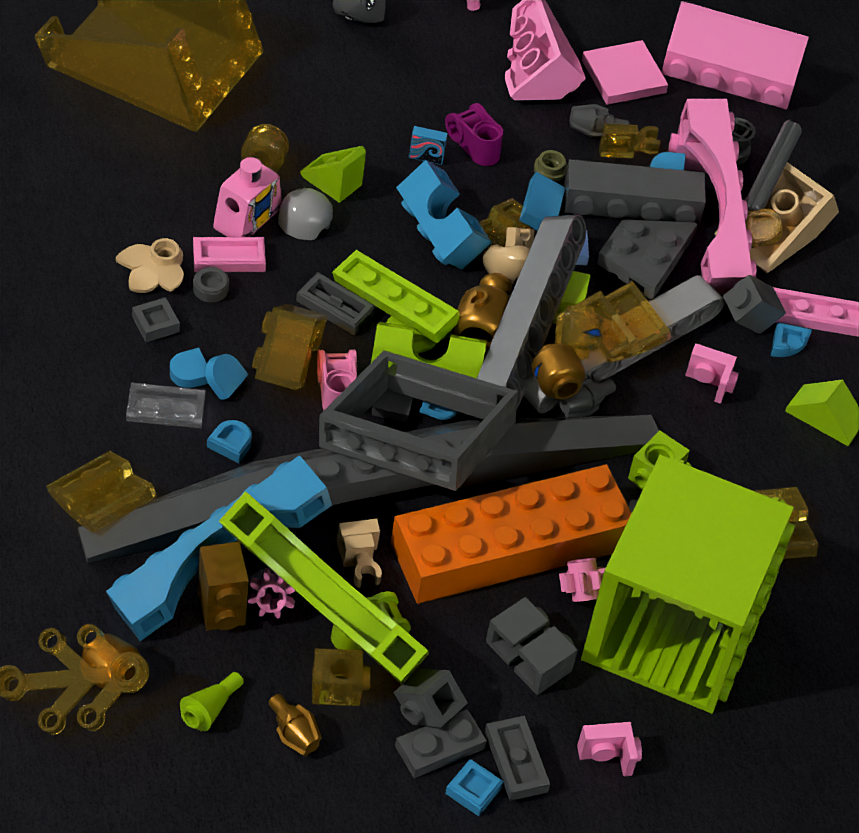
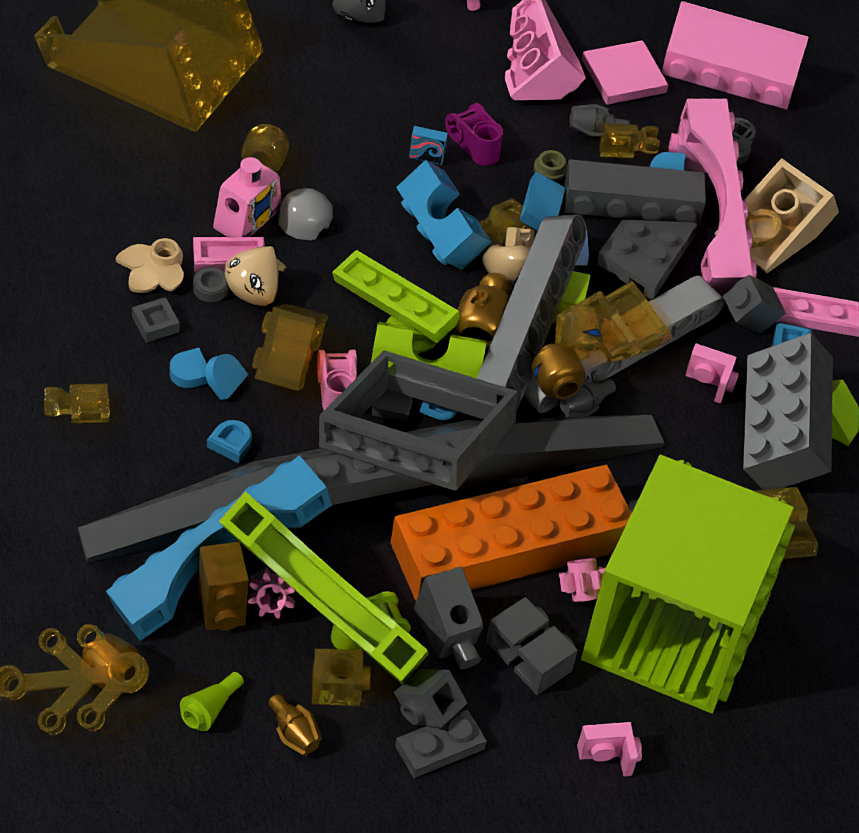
clear yellow slope [47,451,157,533] -> none
clear plate [126,383,206,429] -> none
dark grey tile [296,272,376,336] -> none
lime slope [300,146,366,203] -> none
tan piece [336,519,382,588] -> none
dark azure tile [445,759,504,816] -> none
dark grey plate [485,716,550,801] -> none
lime brick [628,430,690,490] -> none
dark grey axle [746,120,802,214] -> none
none -> clear yellow plate [43,384,110,423]
none -> tan piece [224,246,286,306]
none -> dark grey torso [413,566,483,669]
none -> dark grey brick [743,333,833,493]

